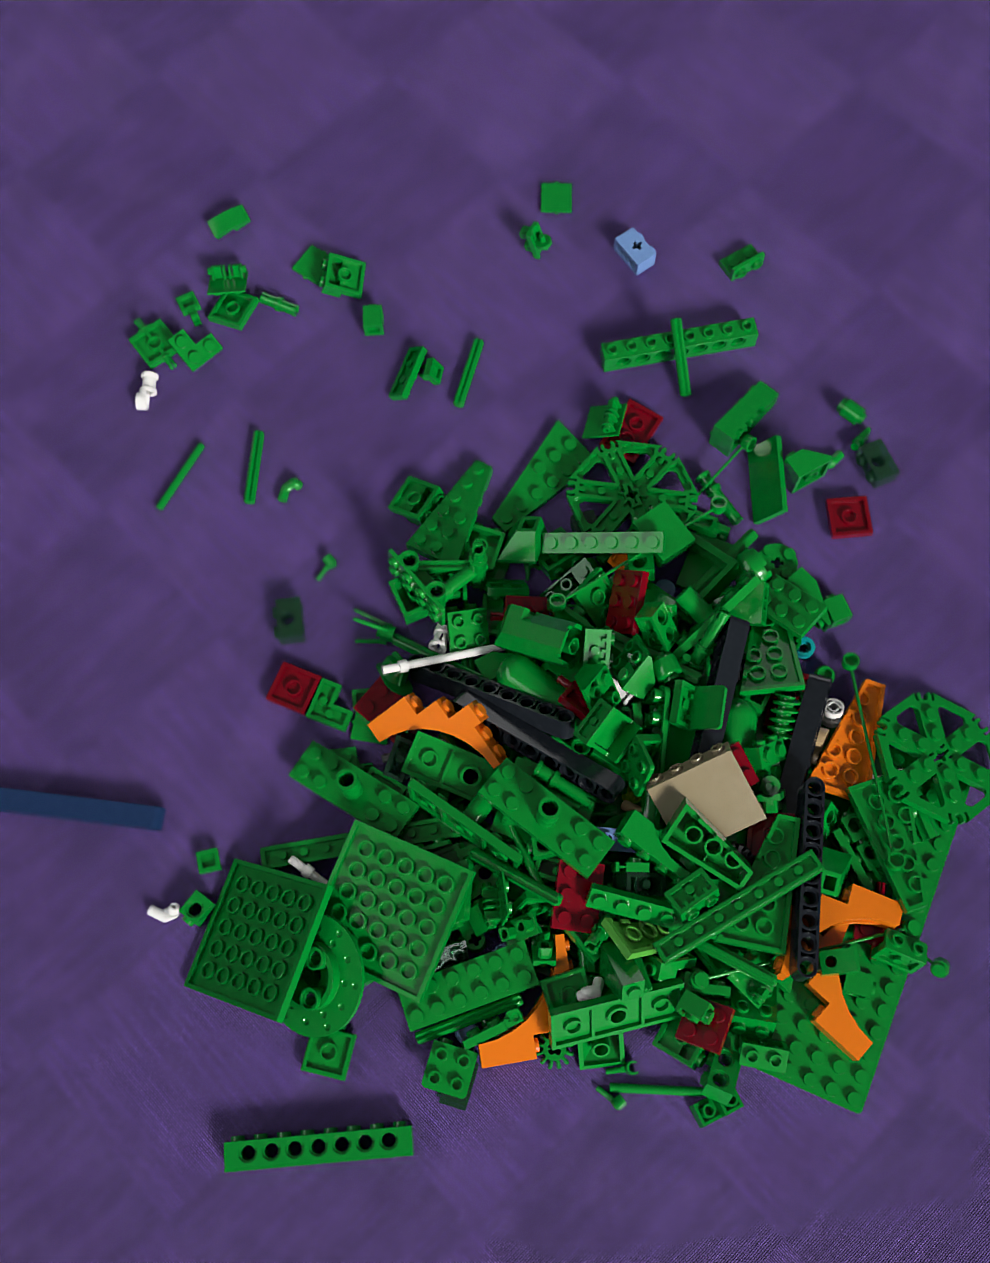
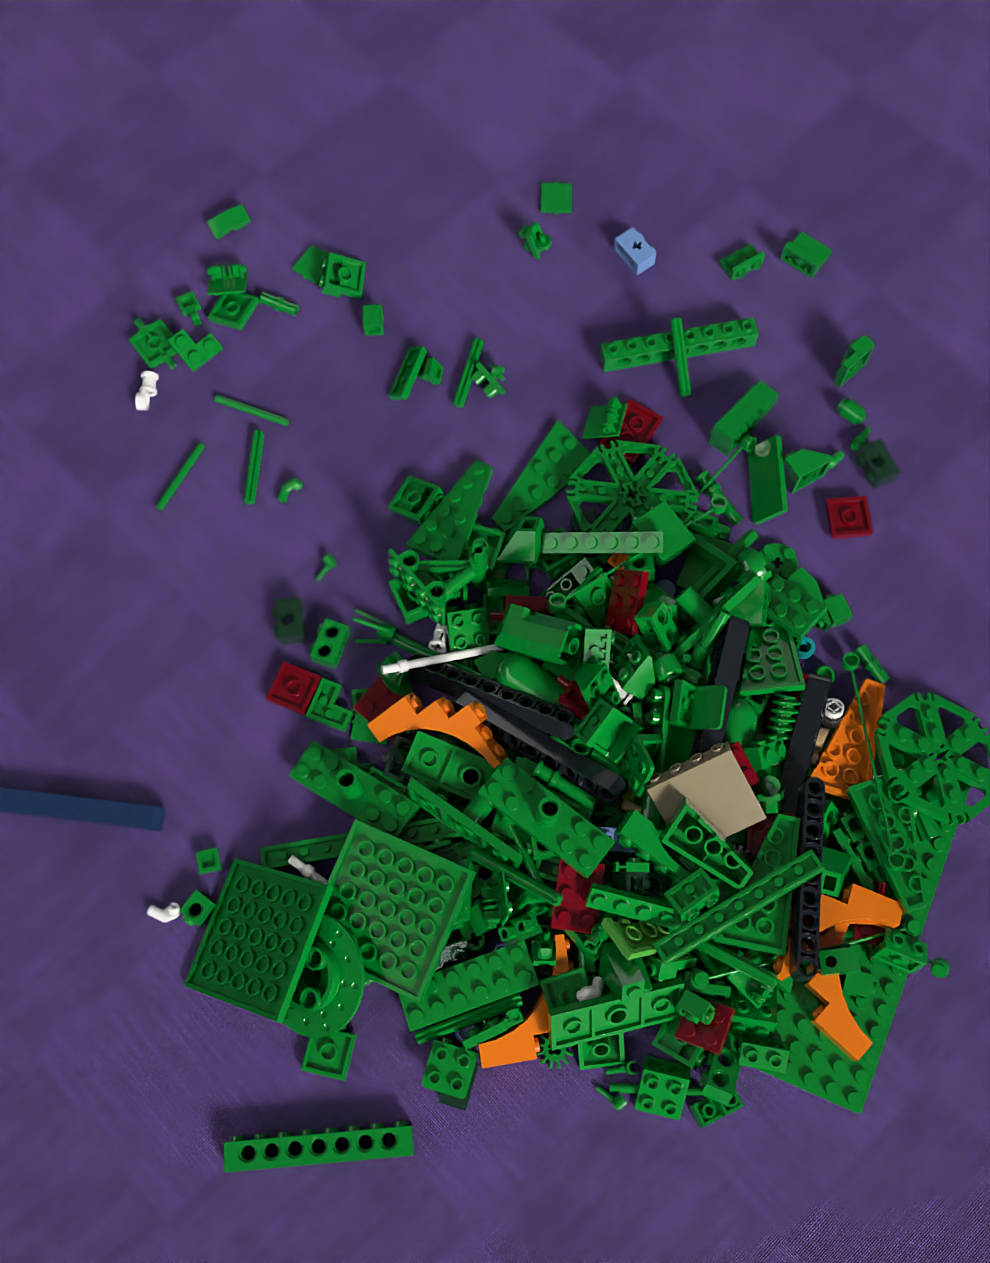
none -> green bar [215,395,290,427]
none -> green brick [309,618,351,669]
none -> green hips [471,362,506,399]
none -> green bracket [635,1055,690,1120]
none -> green bracket [780,232,833,279]
none -> green plate [834,335,876,388]
none -> green pin [854,644,891,684]

